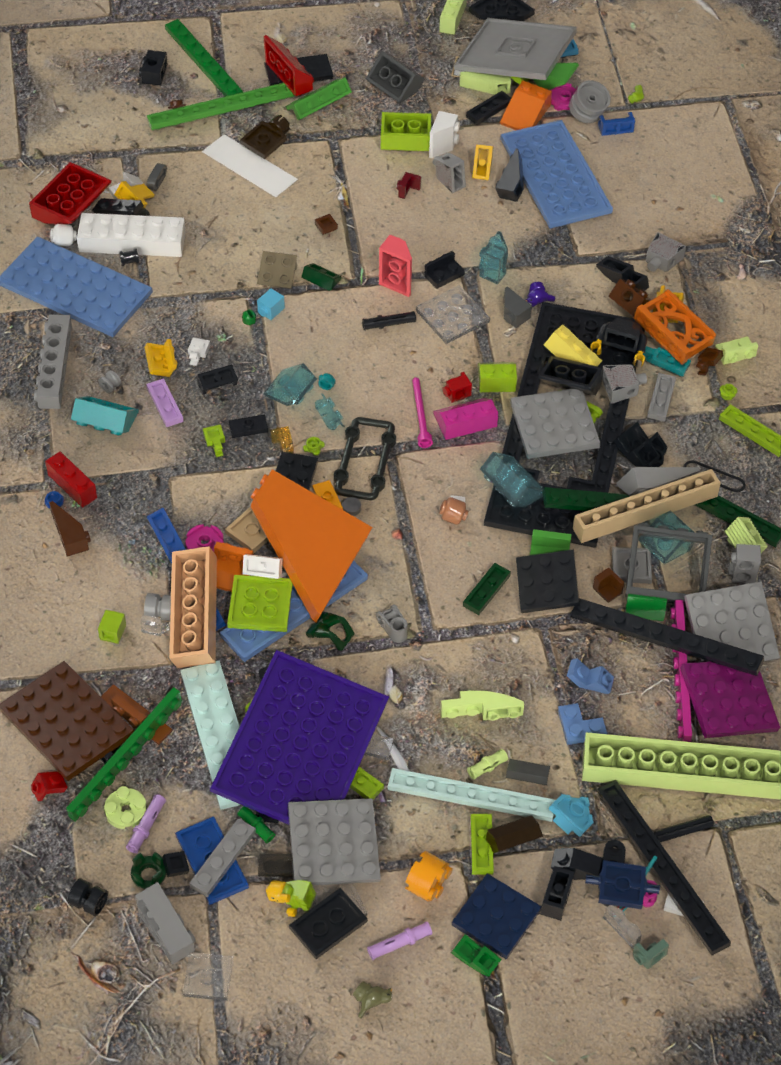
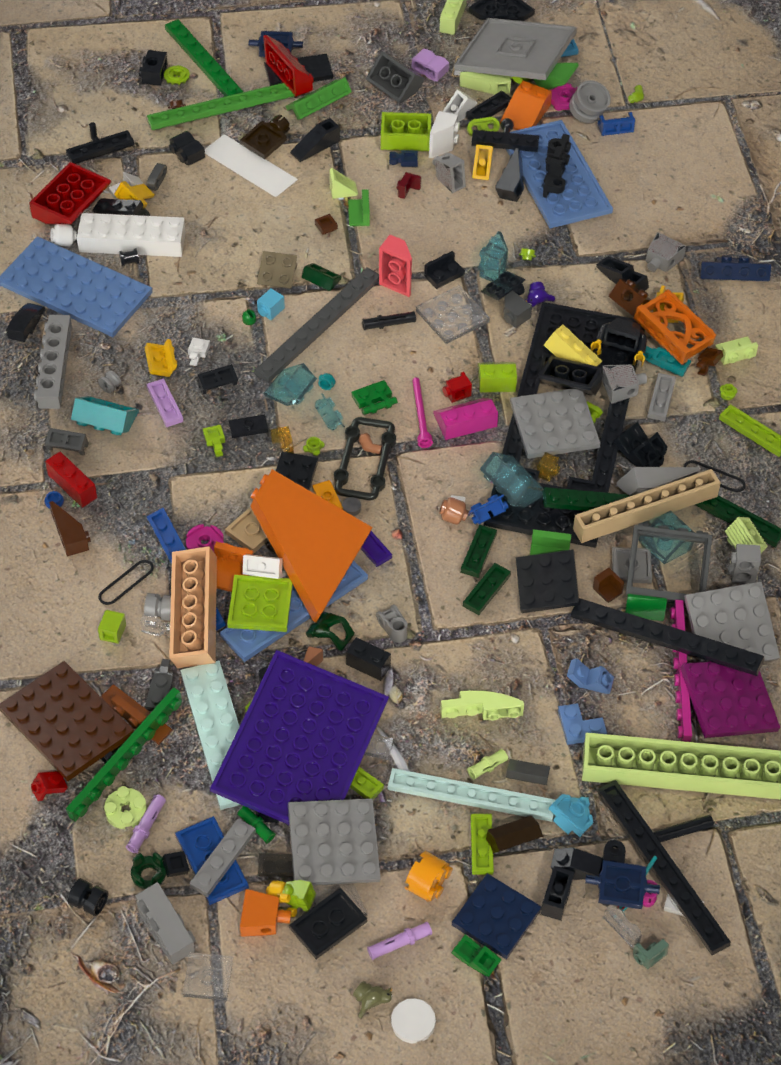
none -> black slope [6,303,45,342]
none -> dark grey hinge [45,428,89,455]
none -> black plate [66,122,134,164]
none -> black piece [98,560,154,605]
none -> dark grey hinge [145,659,174,711]
none -> lime gear [164,65,190,85]
none -> black brick [169,131,205,166]
none -> orange torso [240,889,292,937]
none -> dark blue plate [249,31,303,57]
none -> dark grey plate [255,267,379,383]
none -> black slope [290,118,340,162]
none -> nougat slope [304,646,323,666]
none -> yellowish green slope [330,168,358,199]
none -> black brick [346,637,391,681]
none -> bright green panel [348,189,370,226]
none -> green plate [352,380,398,415]
none -> nougat arm [359,433,382,454]
none -> dark purple tile [361,531,392,567]
none -> dark blue plate [389,150,418,167]
none -> white tile [391,998,436,1044]
none -> lavender brick [411,49,449,81]
none -> white slope [443,90,478,122]
none -> dark green plate [460,524,497,578]
none -> lime plate [467,117,500,136]
none -> blue hinge [468,494,509,524]
none -> black plate [471,118,539,152]
none -> black hinge [481,271,526,301]
none -> lime plate [519,248,536,261]
none -> clear yellow plate [537,452,560,482]
none -> black plate [543,134,571,198]
none -> dark blue bracket [700,255,771,281]

